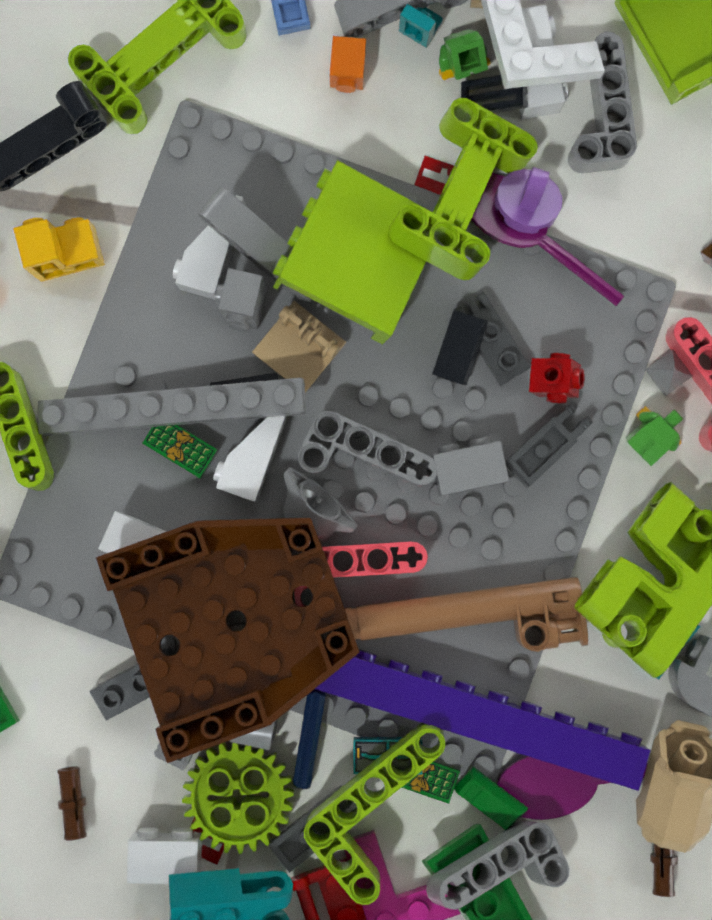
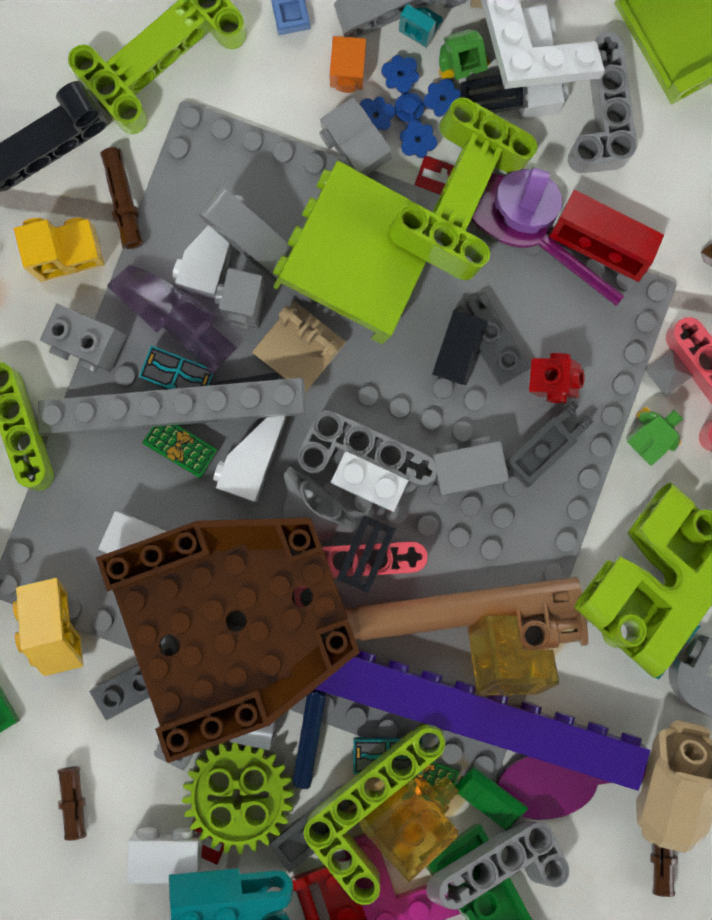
none -> yellow brick [13,577,84,676]
none -> light grey brick [40,303,127,373]
none -> reddish brown pin [100,147,144,249]
none -> clear purple slope [107,265,237,373]
none -> tile [139,345,215,389]
none -> light grey brick [319,97,392,176]
none -> white brick [331,451,408,513]
none -> black tile [337,515,396,593]
none -> clear yellow hinge [358,776,459,883]
none -> blue plant [360,55,461,158]
none -> clear yellow brick [468,615,559,696]
none -> red brick [549,190,664,282]

